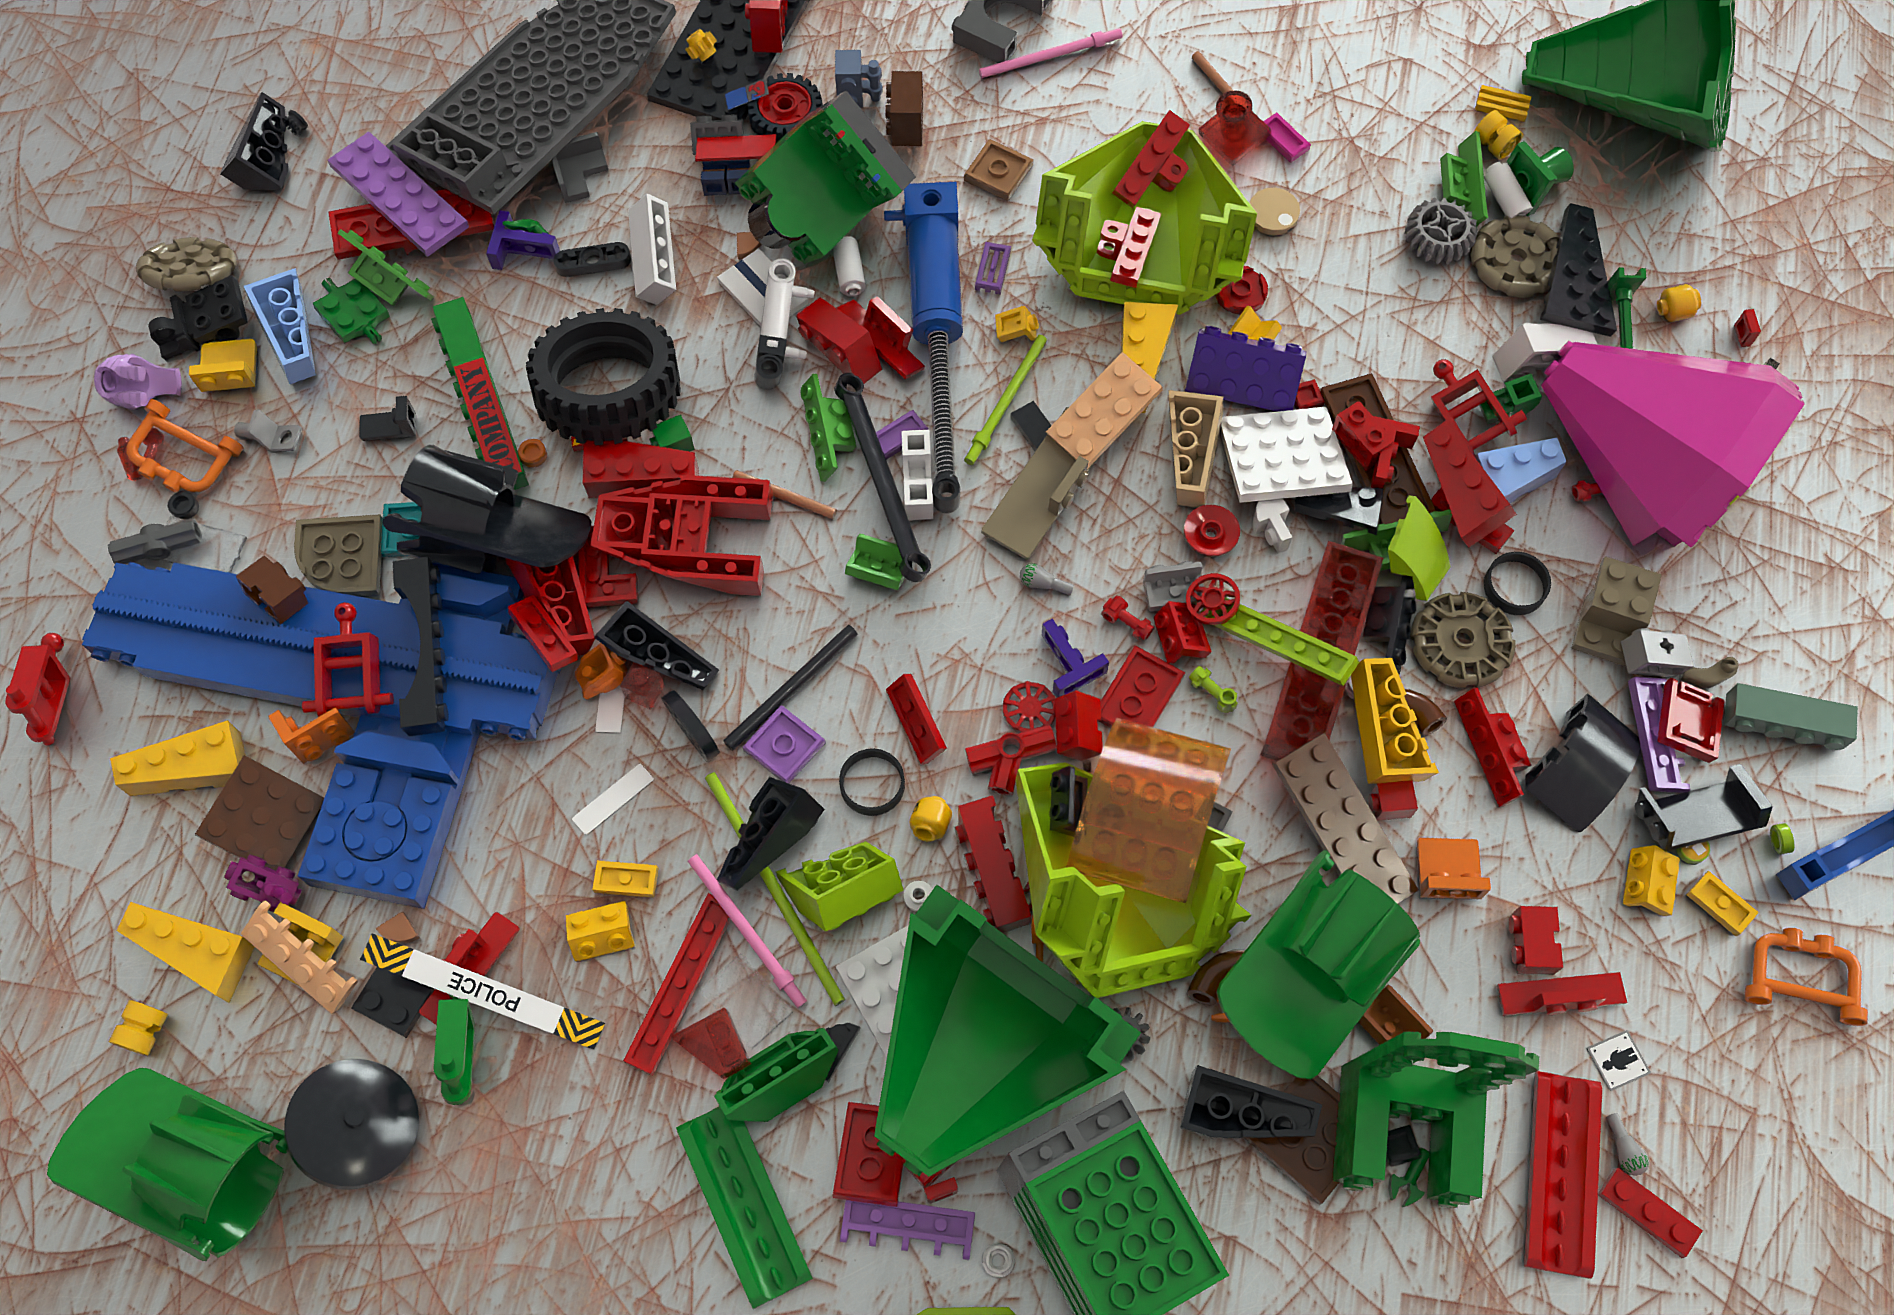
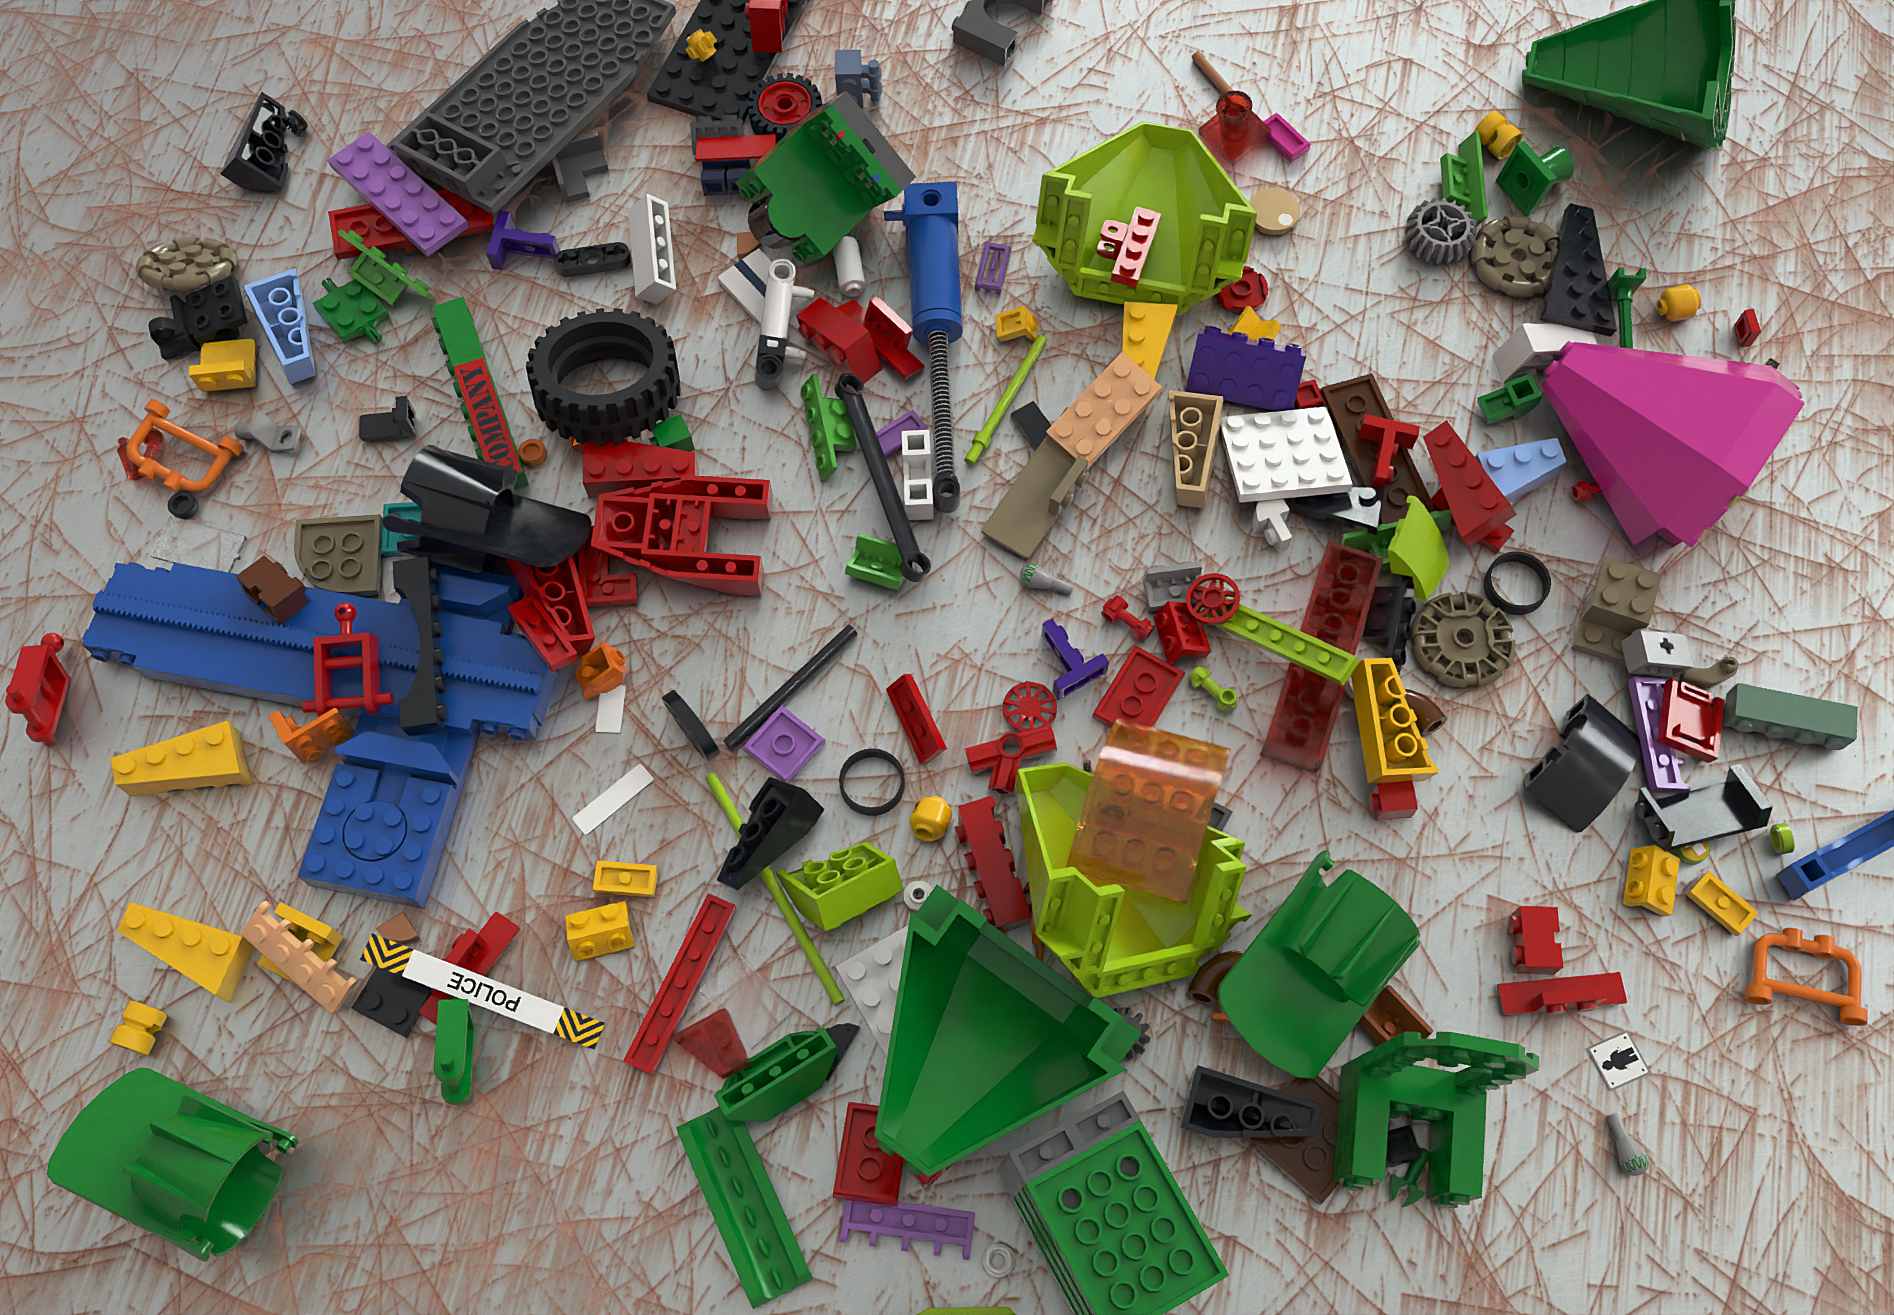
lavender hair [94,354,182,410] -> none
dark grey piece [108,518,203,564] -> none
reddish brown plate [195,755,324,871] -> none
magenta brick [223,854,302,912] -> none
black dish [284,1059,419,1190] -> none
green bar [503,219,549,234] -> none
black wedge [594,601,719,690] -> none
clear red brick [620,662,665,710] -> none
bright pink bar [687,854,807,1009] -> none
sticker [725,78,769,110] -> none
nougat bar [732,470,837,519] -> none
reddish brown brick [885,71,923,146] -> none
red tile [924,1177,958,1204] -> none
medium nougat tile [964,139,1034,201] -> none
bright pink bar [979,28,1123,79] -> none
black bracket [1049,766,1088,838] -> none
red brick [1055,690,1103,761] -> none
red plate [1112,110,1190,208] -> none
red dish [1184,505,1240,556] -> none
plate [1272,733,1419,903] -> none
red bracket [1332,402,1394,471] -> none
orange bracket [1417,838,1491,899] -> none
red piece [1431,359,1527,457] -> none
red bracket [1454,688,1532,807] -> none
yellow tile [1475,85,1532,122] -> none
white brick [1484,161,1533,219] -> none
red plate [1524,1071,1602,1279] -> none
red plate [1598,1168,1703,1258] -> none

